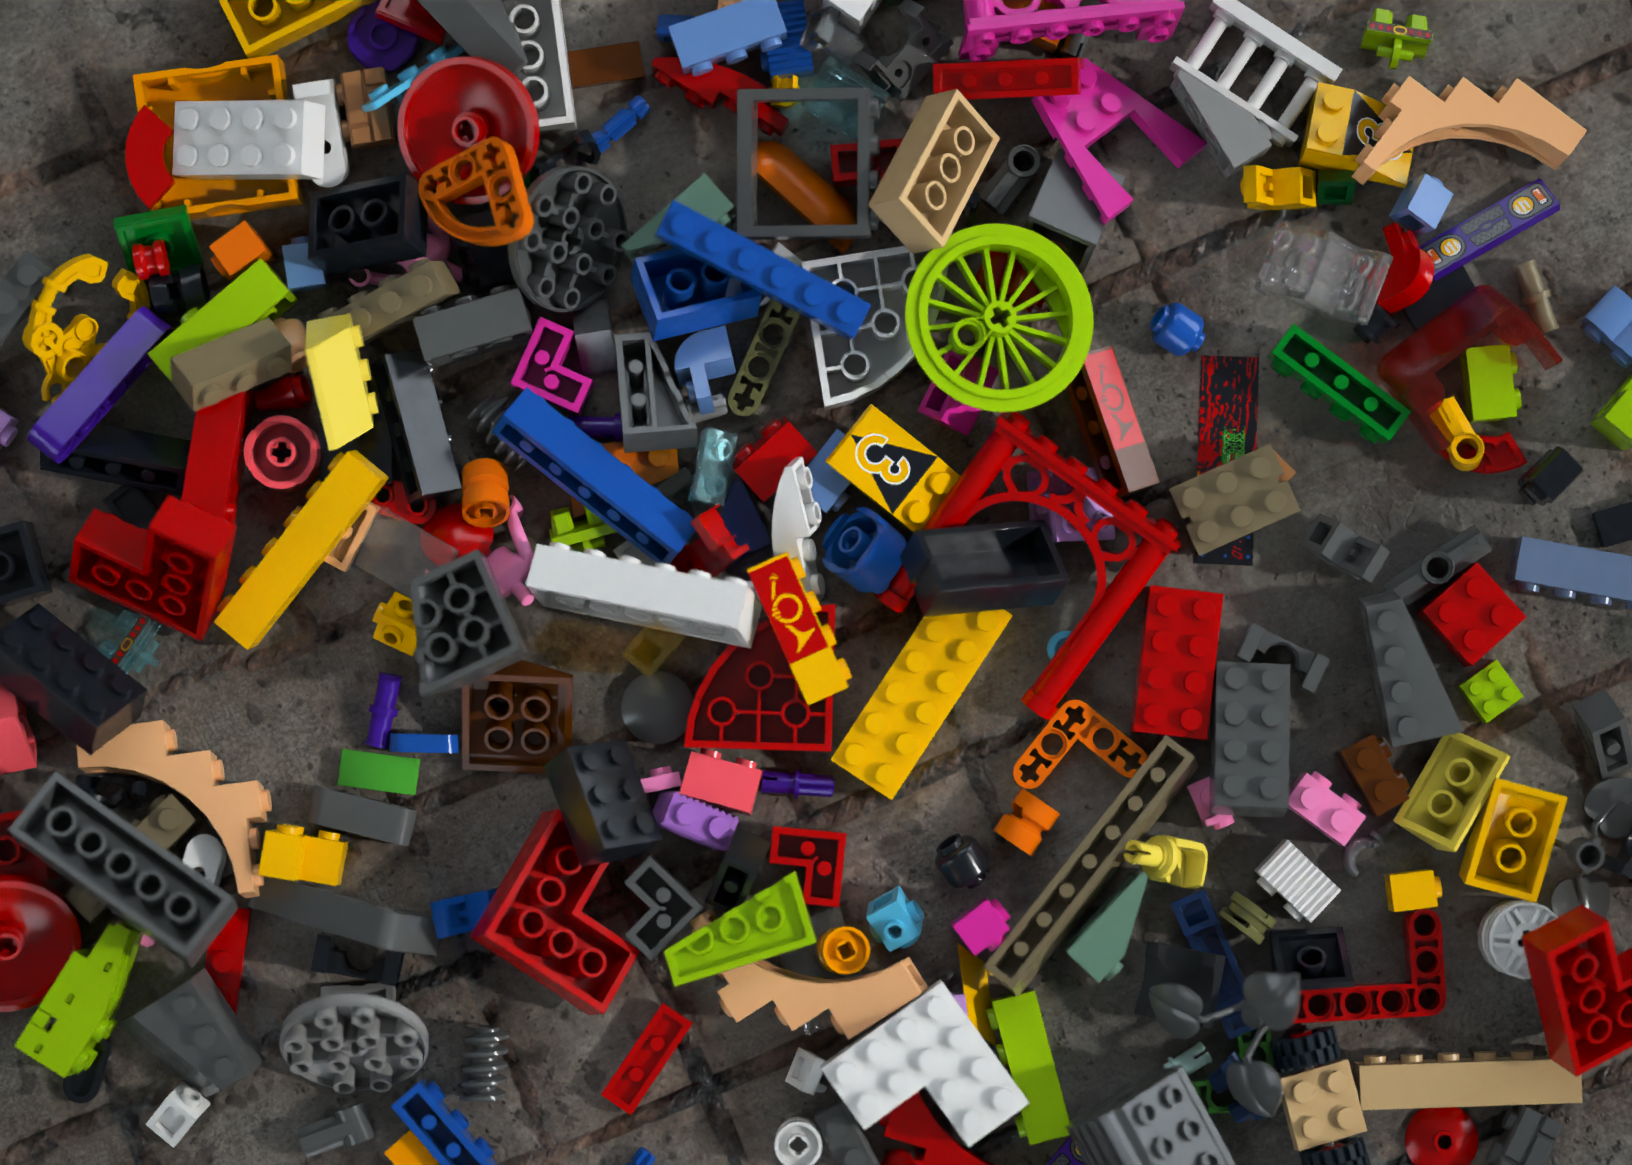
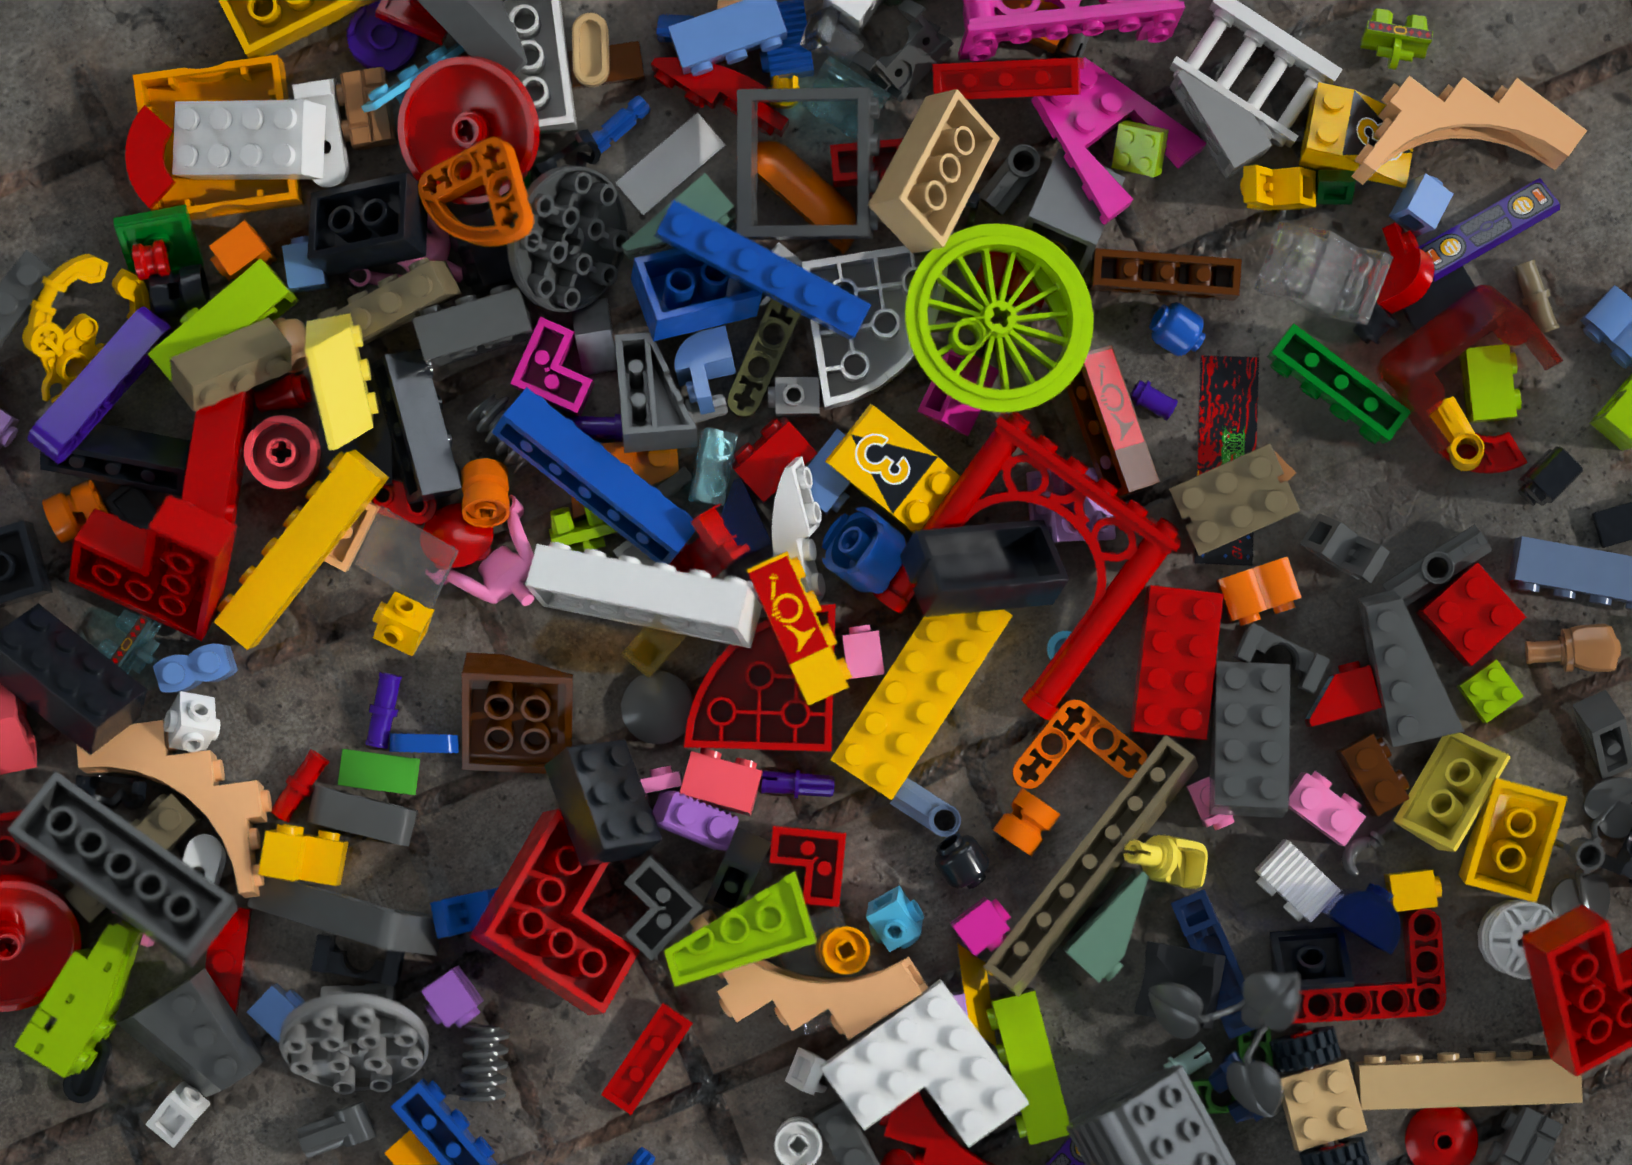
dark grey wedge [410,549,530,697] -> none
olive wheel [1218,891,1277,945] -> none
none -> orange wheel [42,479,108,543]
none -> medium blue brick [153,644,238,693]
none -> white brick [164,691,220,752]
none -> medium blue brick [246,983,305,1043]
none -> red pin [270,749,330,823]
none -> medium lavender brick [421,965,484,1028]
none -> tan tile [572,13,610,87]
none -> white sticker [615,113,726,215]
none -> light grey brick [768,377,820,417]
none -> bright pink brick [842,625,885,680]
none -> sand blue piece [890,777,961,837]
none -> reddish brown brick [1090,248,1242,301]
none -> lime piece [1112,120,1169,177]
none -> dark purple pin [1130,380,1178,421]
none -> orange brick [1216,556,1302,626]
none -> red slope [1305,660,1382,727]
none -> clear blue brick [1321,883,1401,955]
none -> medium nougat piece [1525,624,1622,672]

